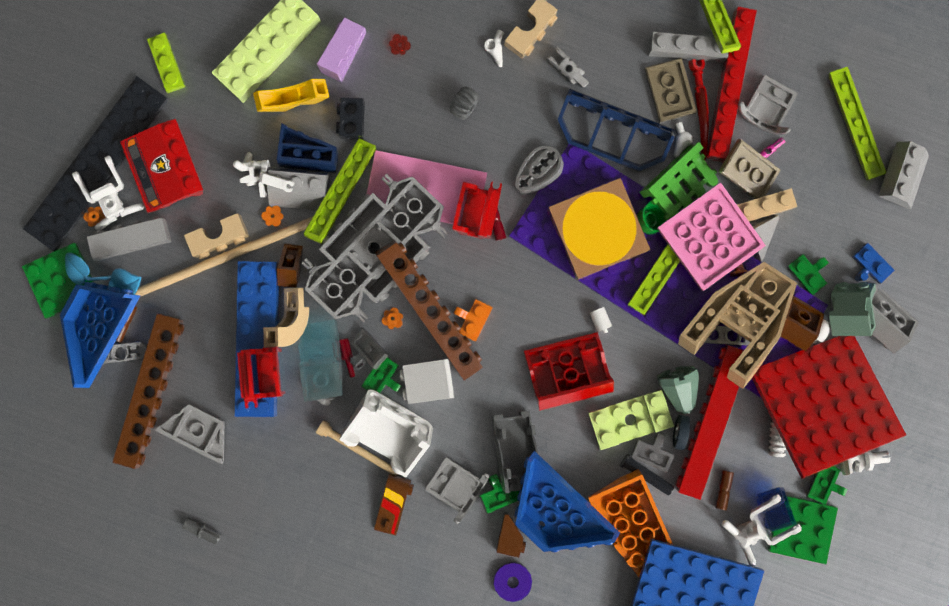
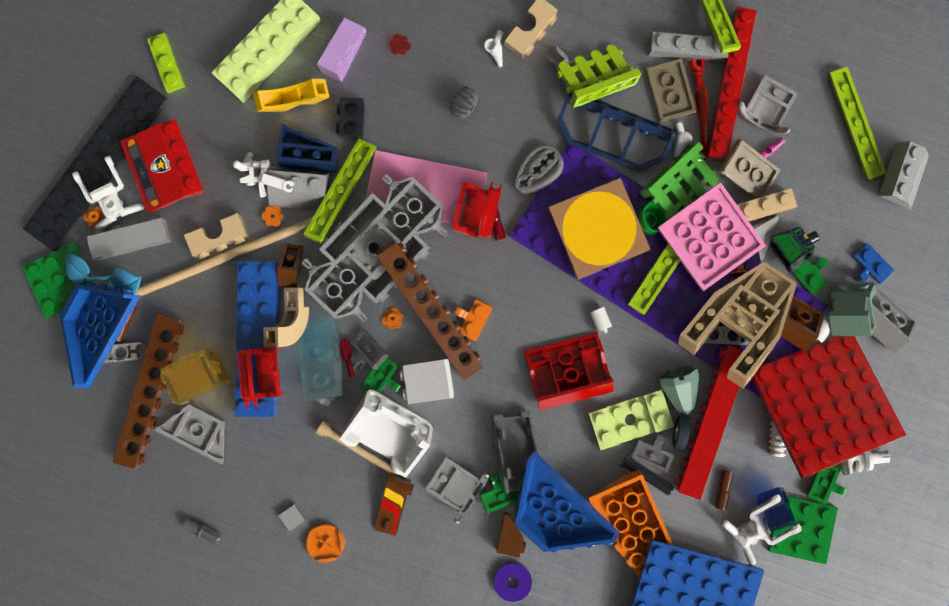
none -> clear yellow container [160,348,231,405]
none -> light grey tile [278,504,306,531]
none -> orange tile [306,523,345,563]
none -> lime fence [556,45,642,108]
none -> torso [770,227,820,273]

